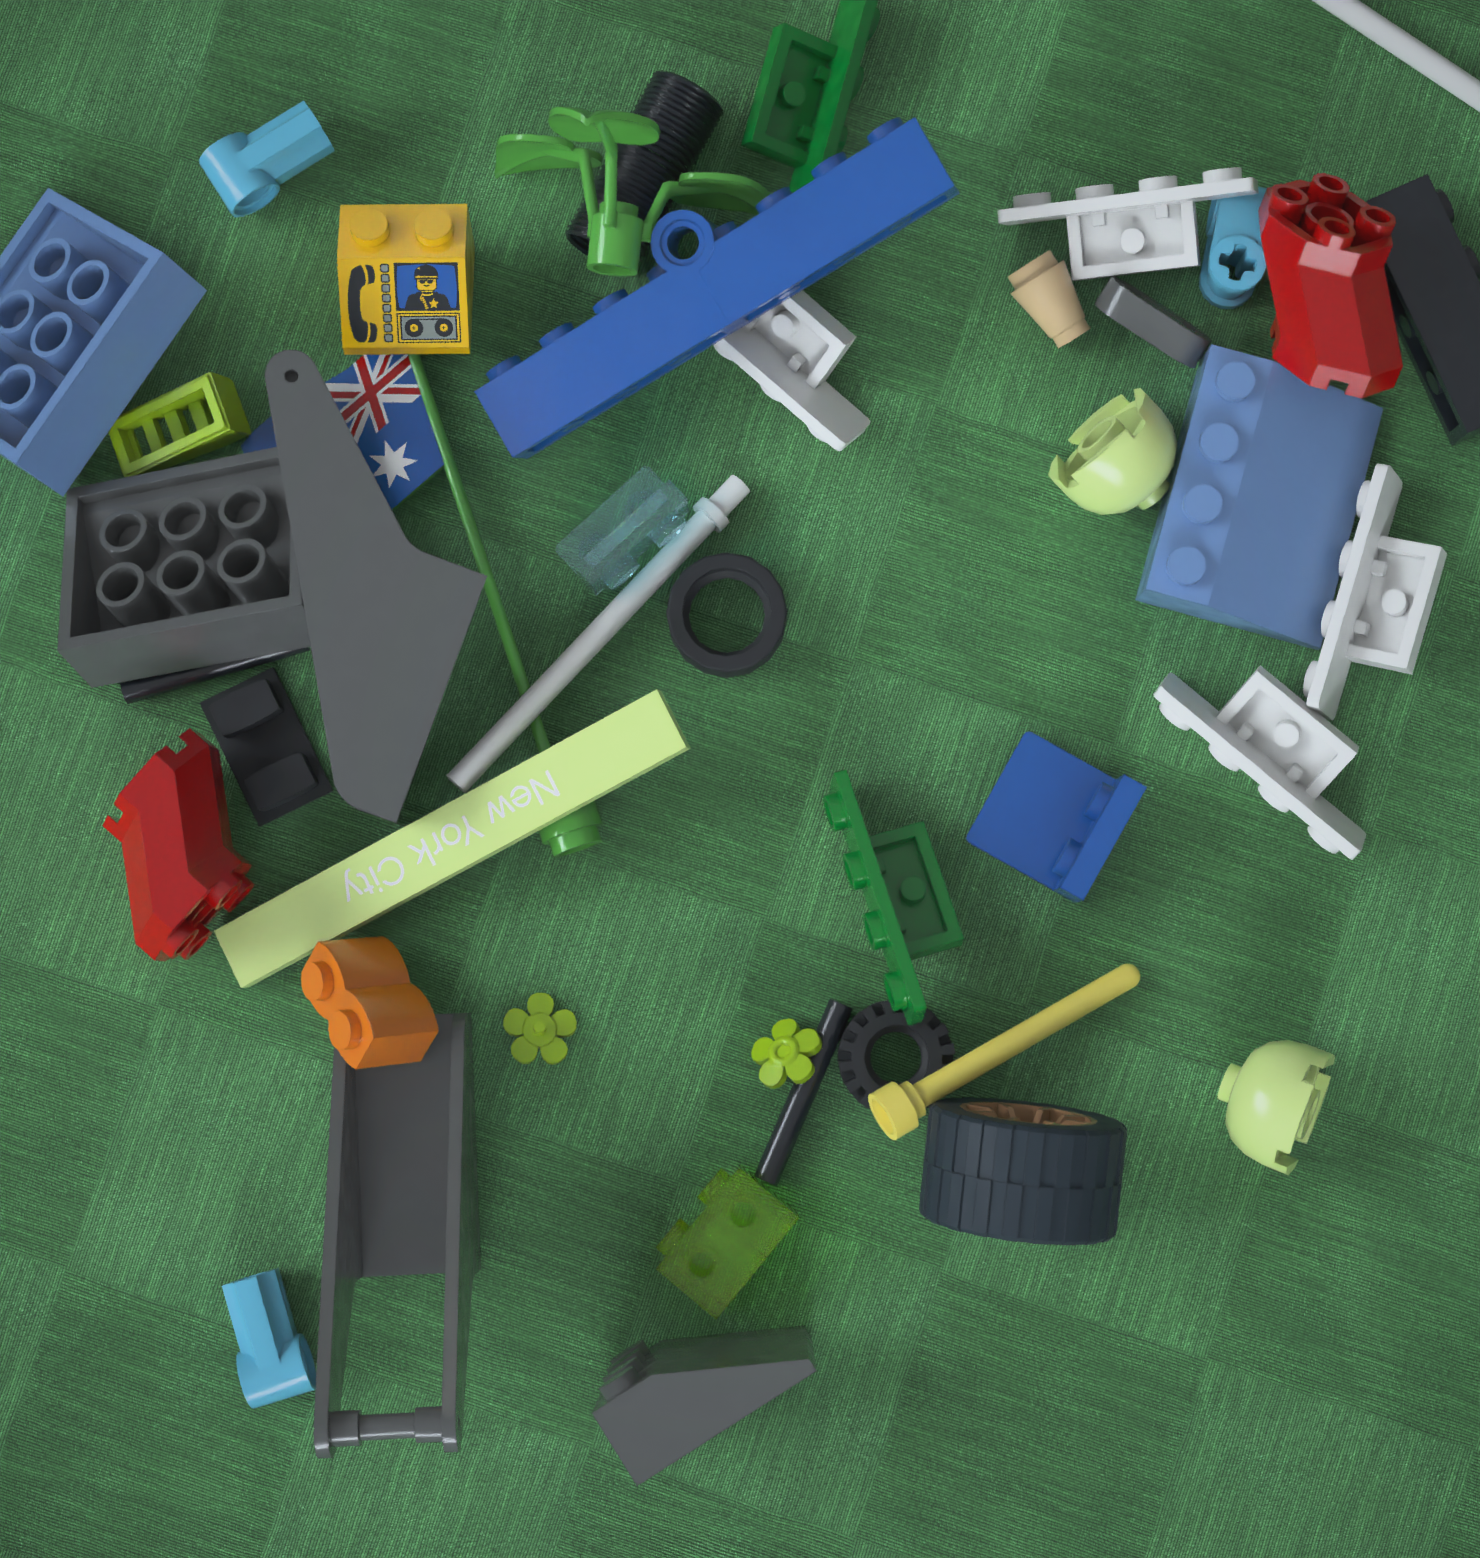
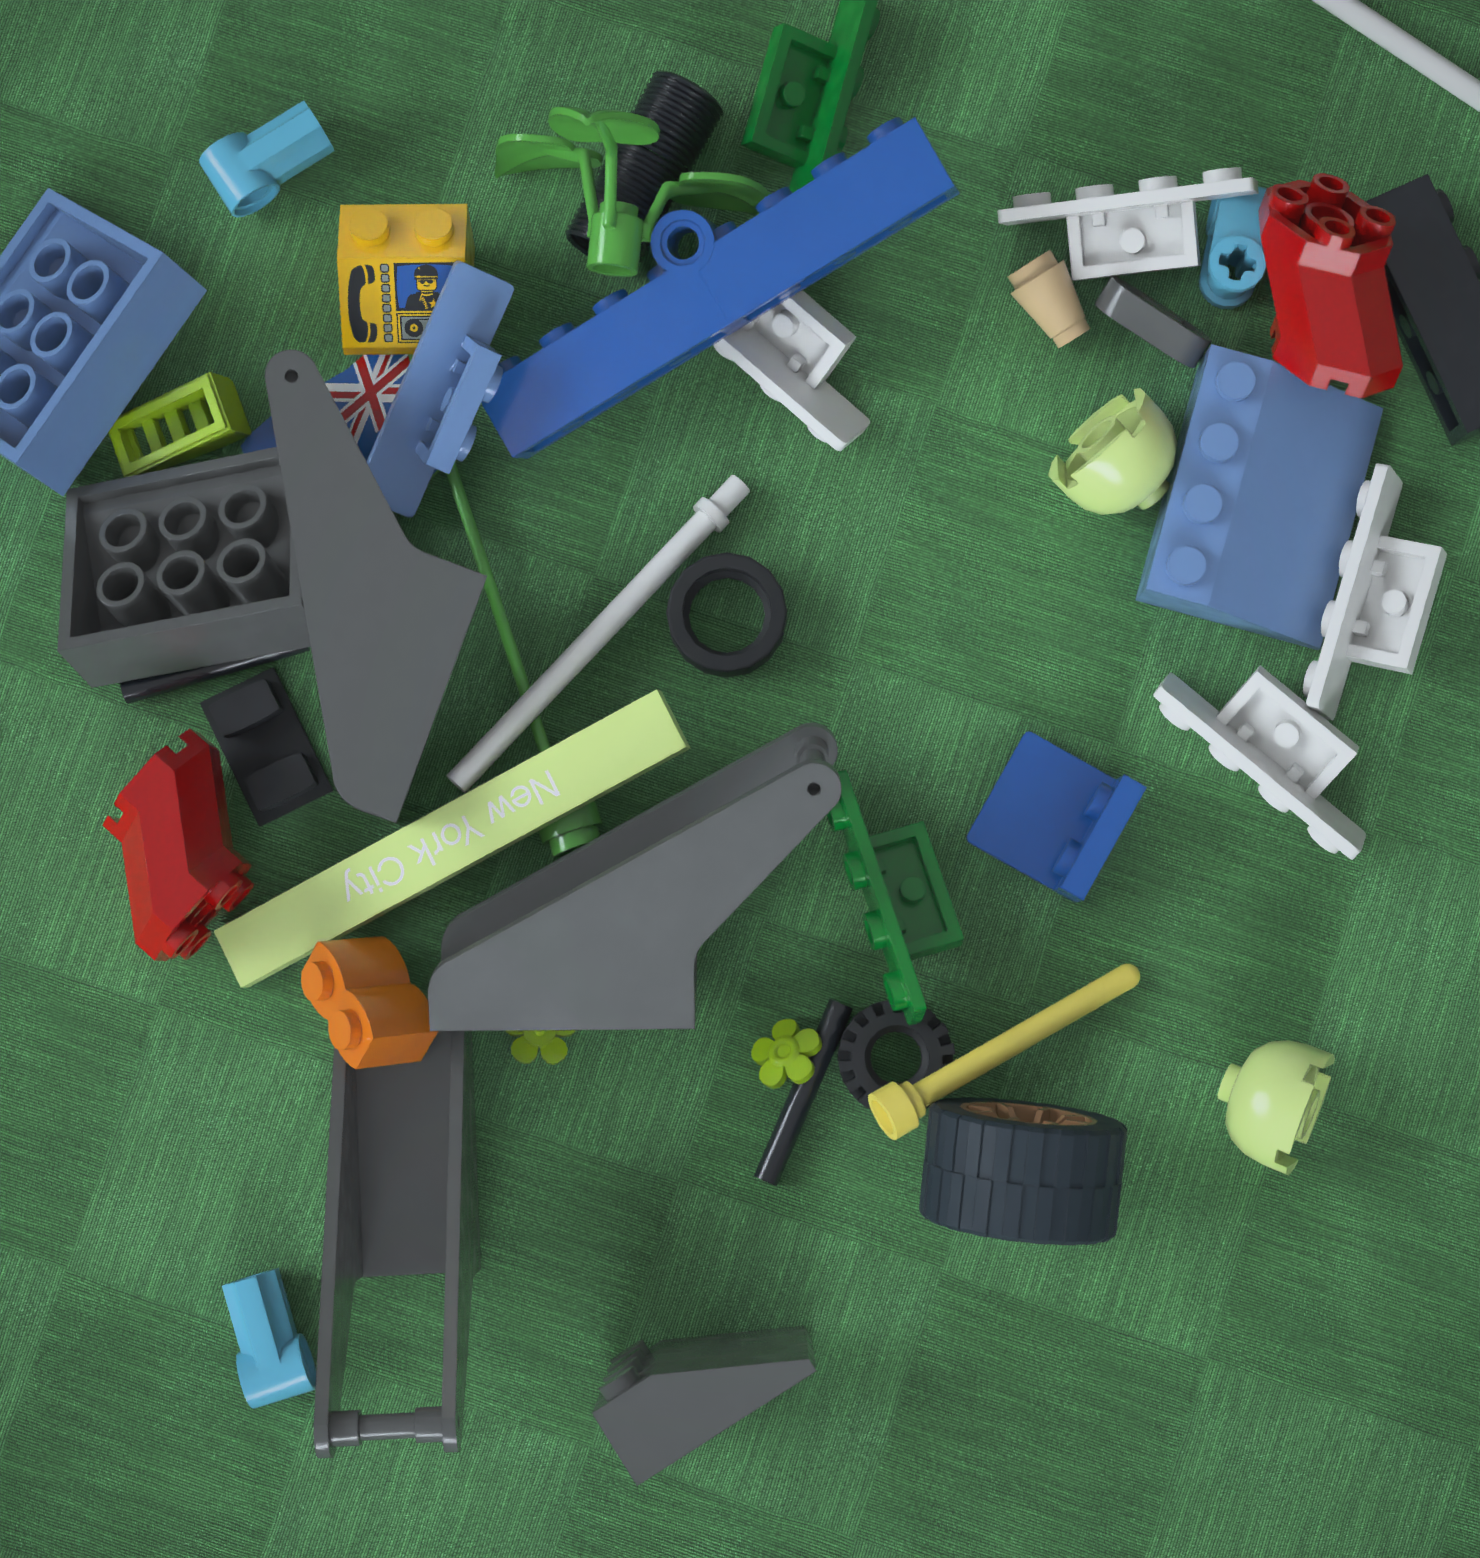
clear light blue bracket [555,466,689,596] -> none
clear neon green brick [655,1164,799,1320] -> none
none -> medium blue bracket [367,260,514,517]
none -> dark grey piece [428,723,841,1031]

